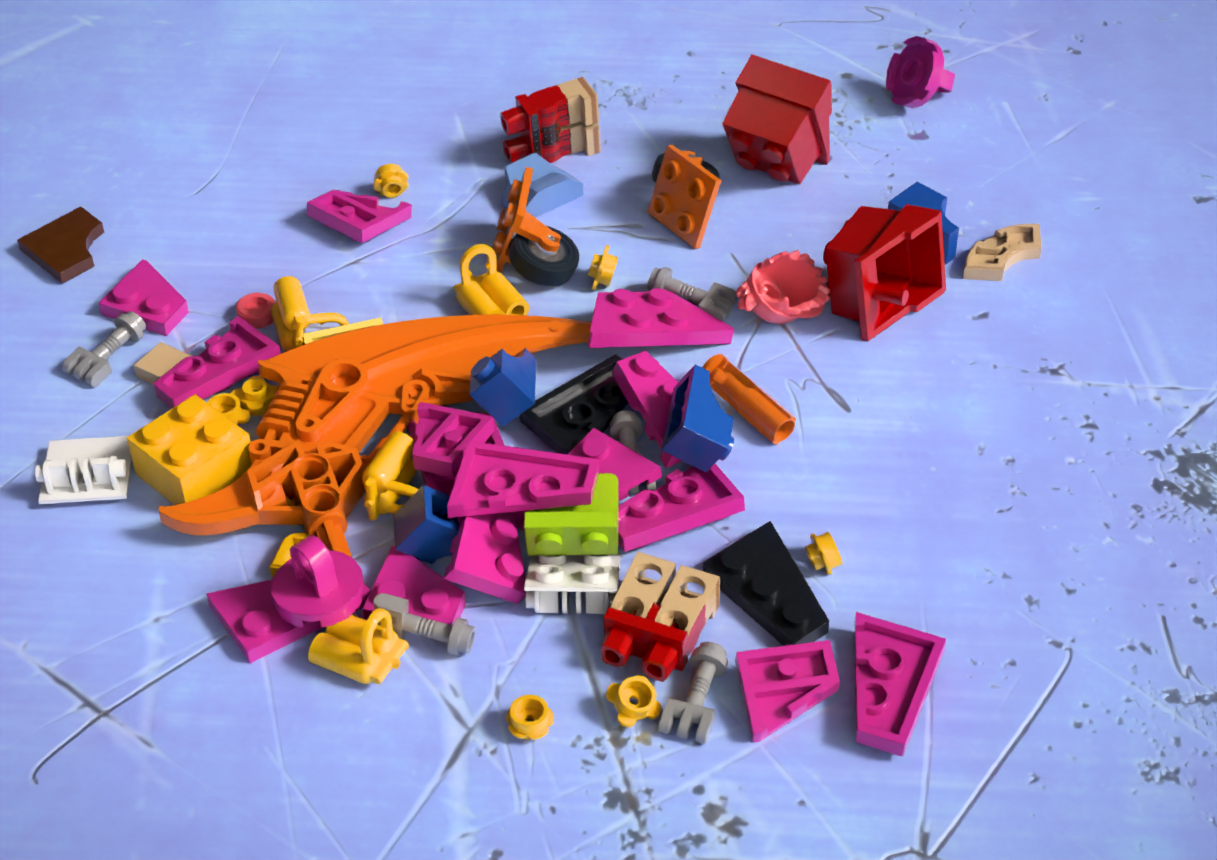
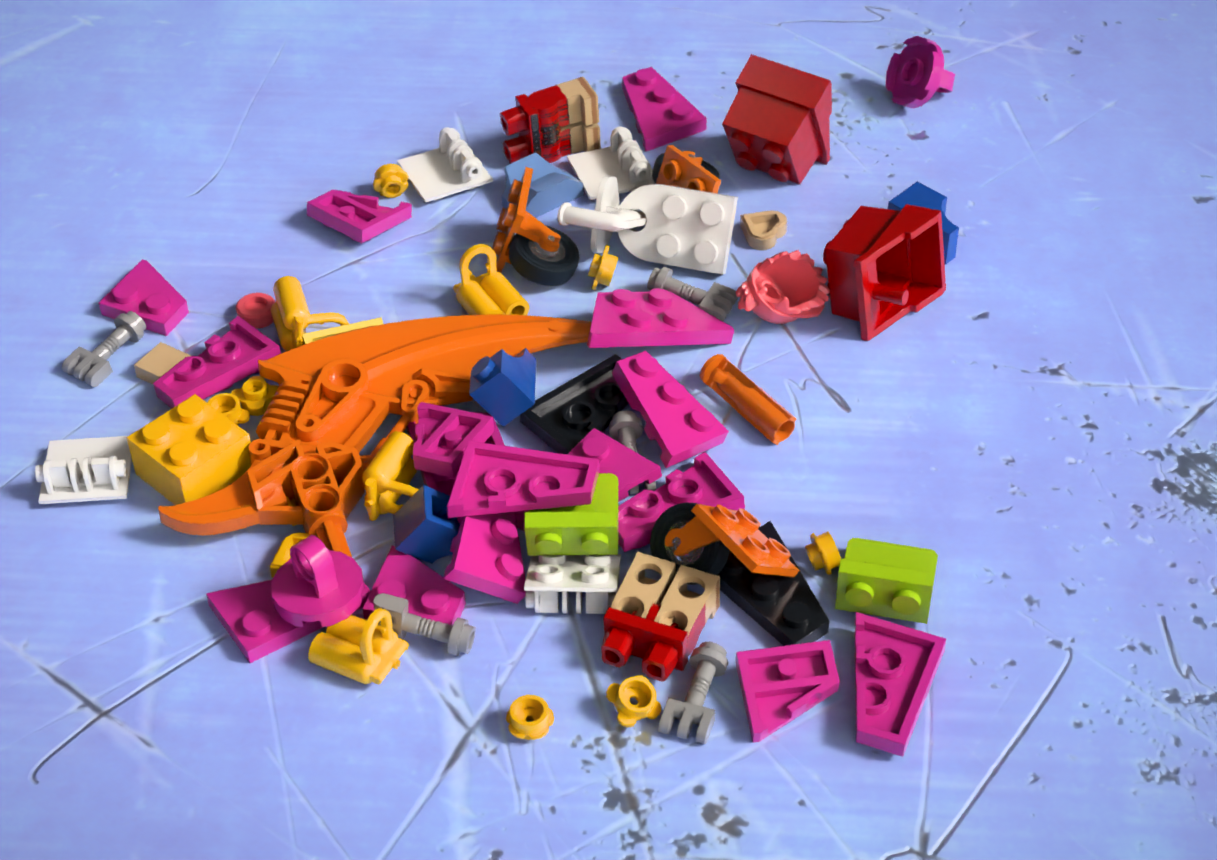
reddish brown tile [17,206,105,284] -> none
blue arch [661,364,734,472] -> none
tan tile [963,224,1041,281] -> none
none -> white hinge [397,127,493,203]
none -> white plate [558,175,738,275]
none -> white hinge [567,127,656,200]
none -> dark pink wing [622,67,707,152]
none -> orange plate [650,502,800,585]
none -> tan tile [740,211,787,250]
none -> lime bracket [835,538,938,624]

